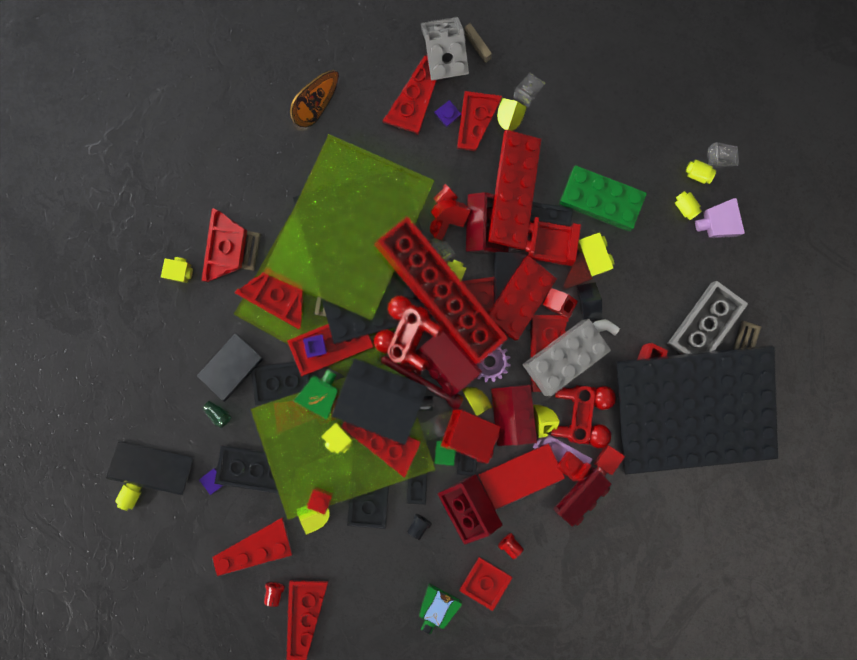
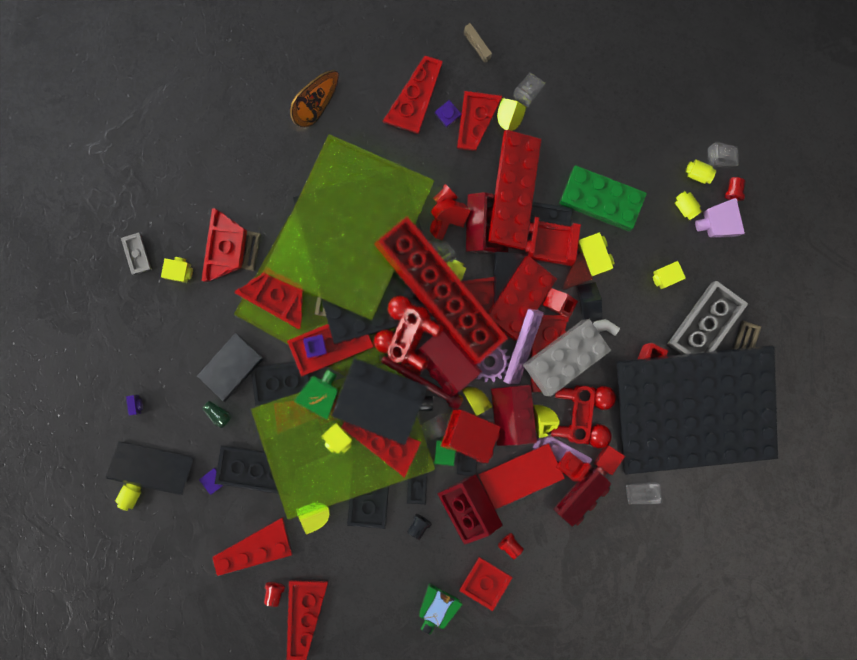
red brick [306,486,334,515] -> none
light grey bracket [421,17,469,80] -> none
none -> light grey plate [121,233,152,275]
none -> dark purple plate [126,395,143,415]
none -> lavender tile [504,309,544,384]
none -> clear slope [626,481,663,504]
none -> neon yellow brick [653,261,686,289]
none -> red bush [725,177,745,201]

